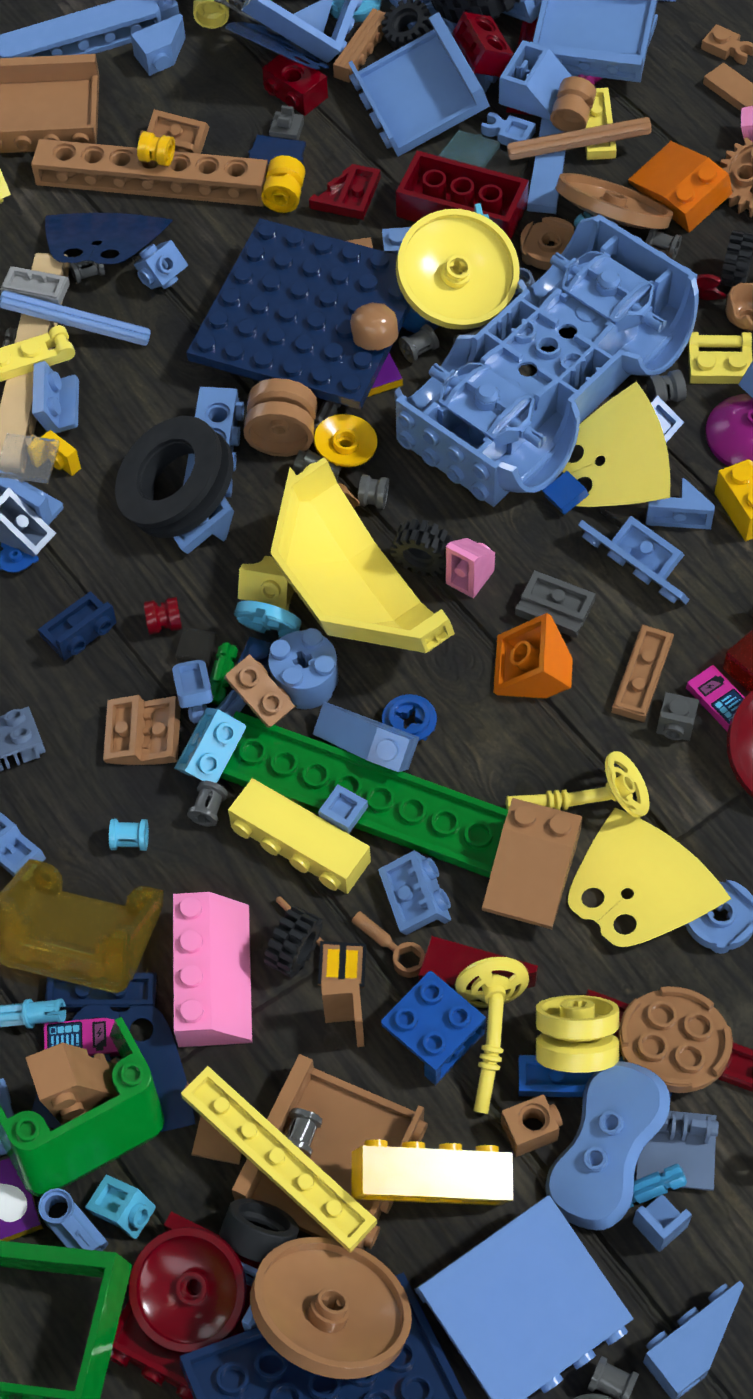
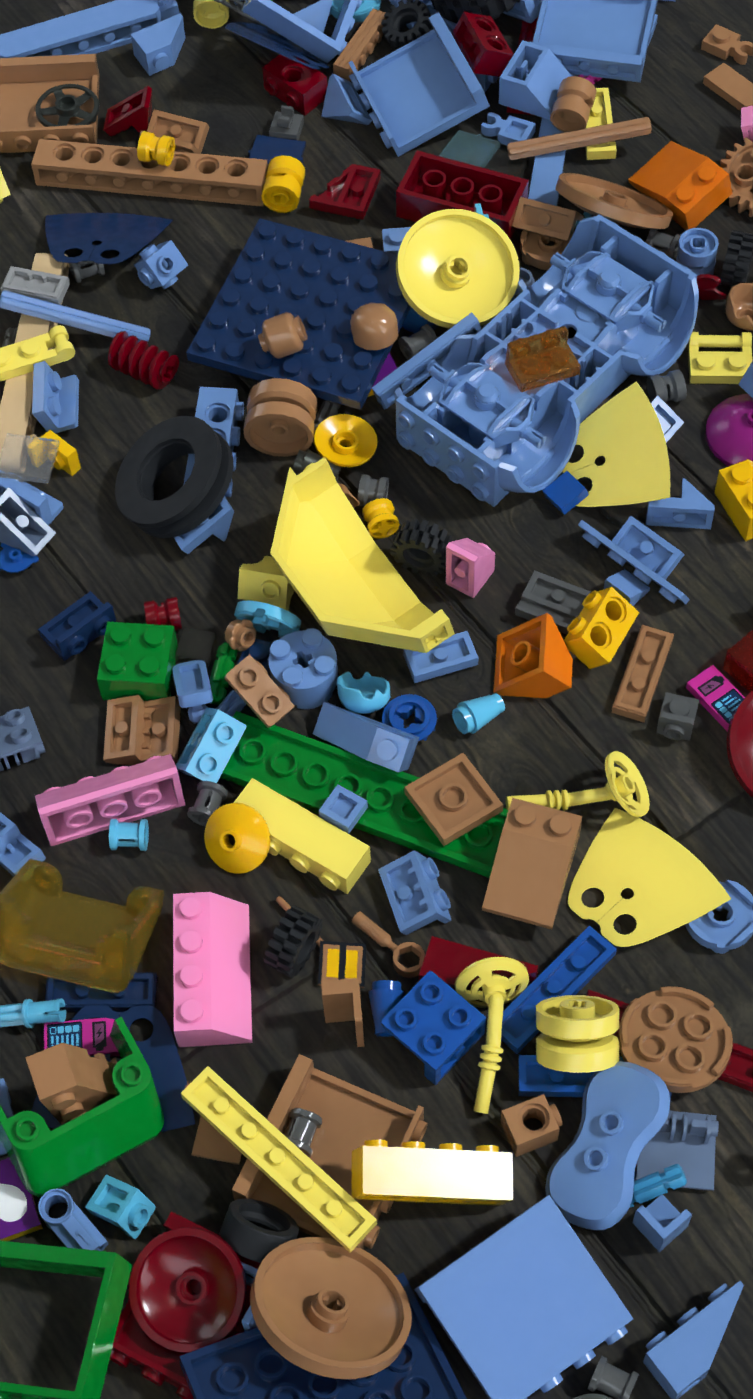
none -> pearl dark grey wheel [35,84,100,127]
none -> bright pink slope [35,754,185,847]
none -> green brick [97,621,178,701]
none -> dark red slope [103,86,152,137]
none -> dark red piece [108,331,179,390]
none -> yellow dish [204,803,270,874]
none -> medium nougat plate [225,619,256,652]
none -> medium nougat head [258,312,308,359]
none -> medium blue slope [321,74,372,125]
none -> medium azure hair [337,671,390,714]
none -> yellow wheel [362,498,400,539]
none -> blue cone [368,980,405,1037]
none -> medium blue tile [372,312,481,410]
none -> medium blue plate [404,631,479,683]
none -> medium nougat plate [404,753,503,846]
none -> medium azure cone [452,693,505,734]
none -> blue plate [501,925,617,1054]
none -> clear orange bracket [505,326,581,392]
none -> medium nougat panel [512,197,584,242]
none -> yellow brick [564,586,639,669]
none -> medium blue slope [604,569,650,606]
none -> medium blue wheel [676,228,719,276]

